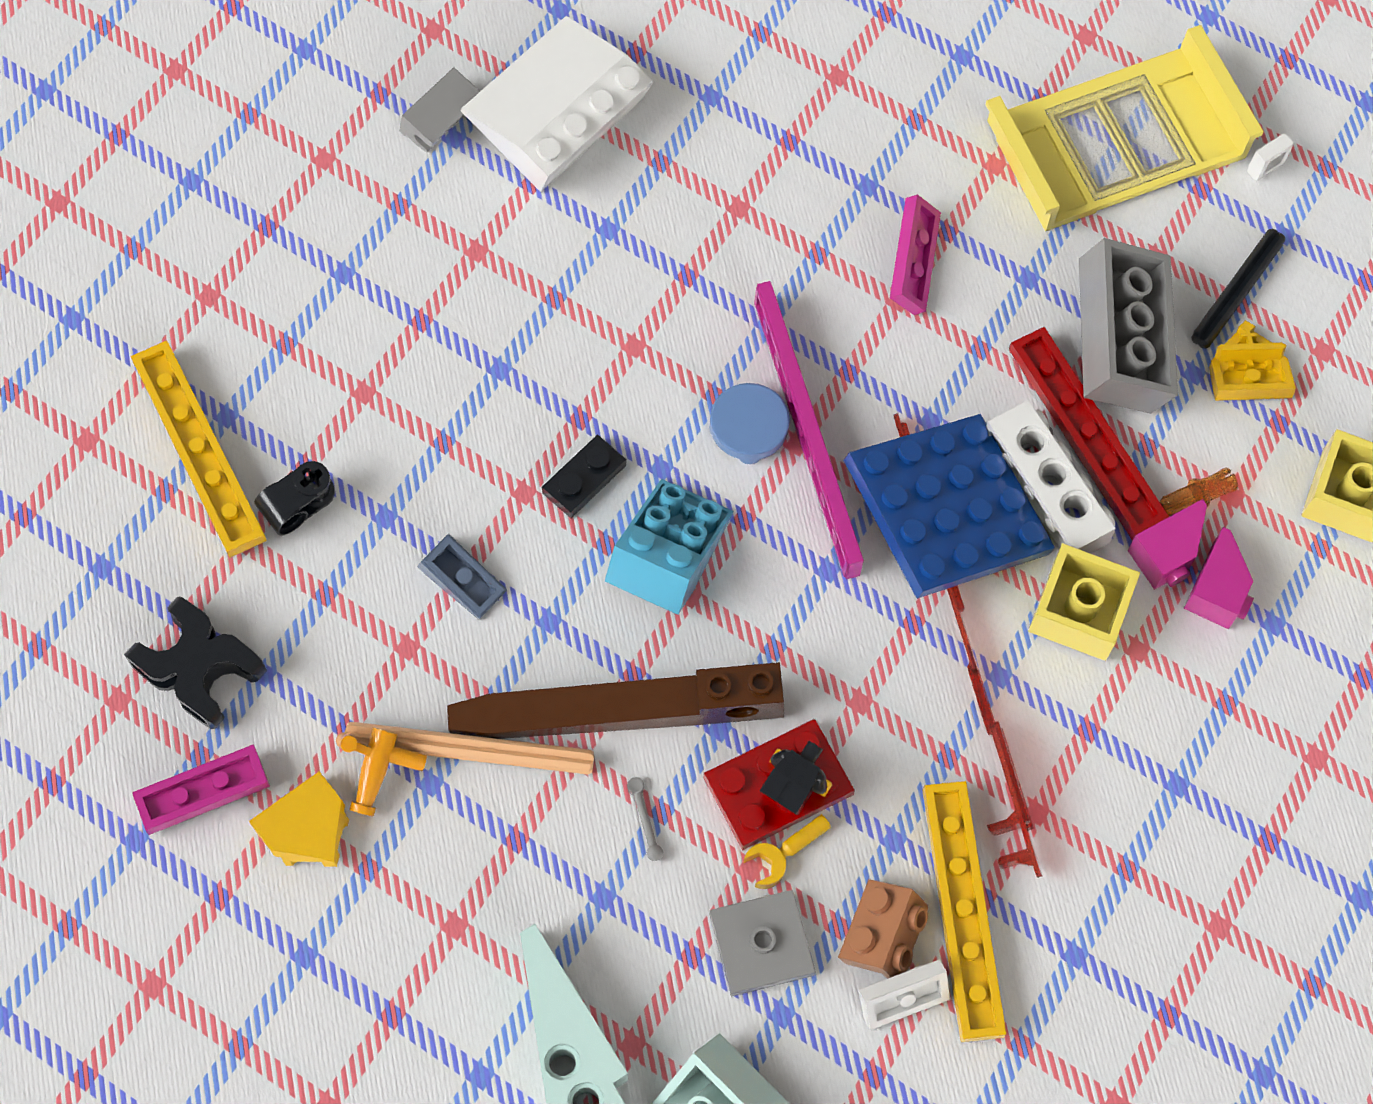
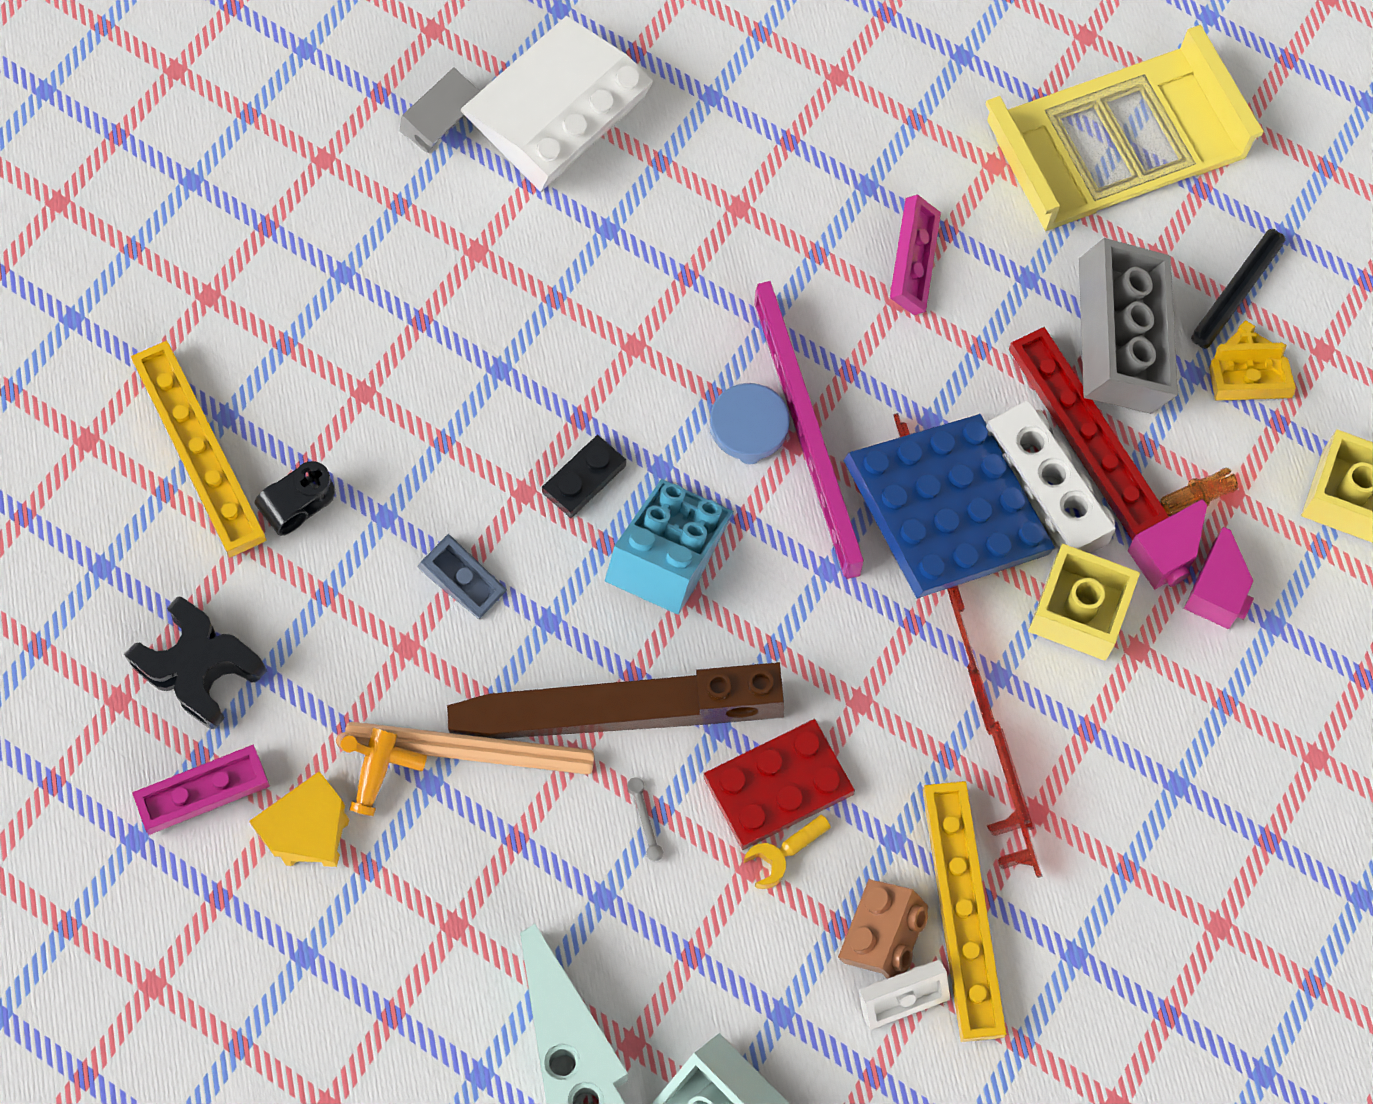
light grey plate [709,890,816,997] -> none
black piece [760,741,832,815] -> none
white tile [1247,133,1294,182] -> none

